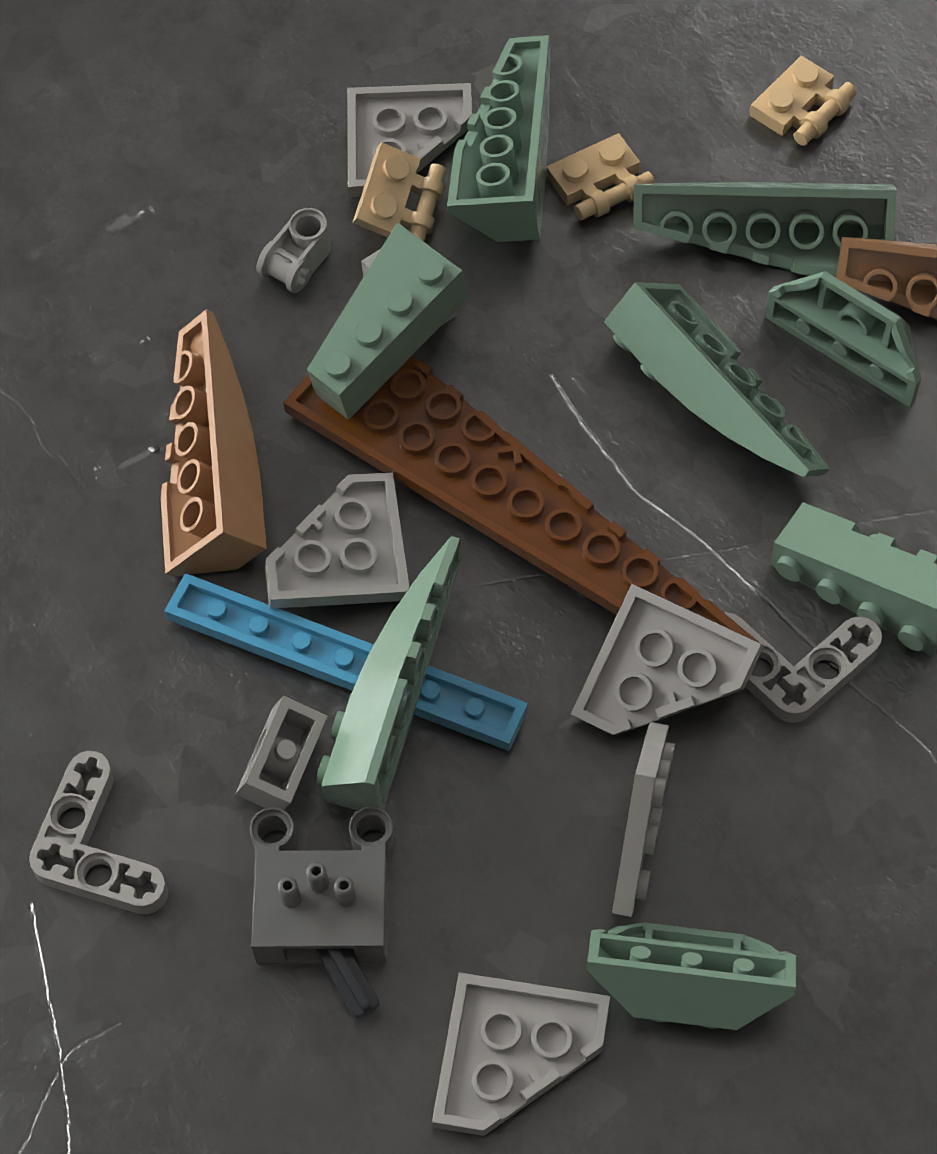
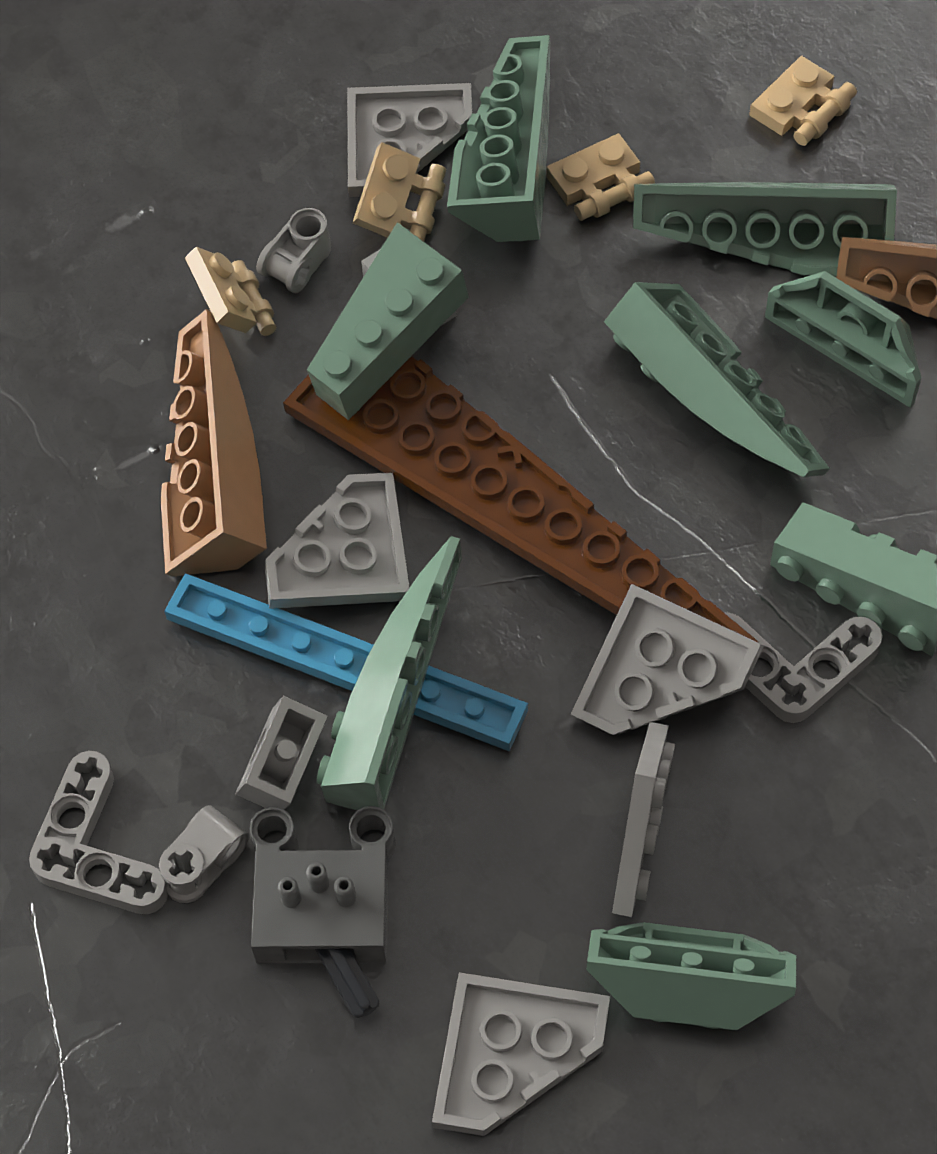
none -> light grey piece [159,805,249,903]
none -> tan plate [185,247,277,336]

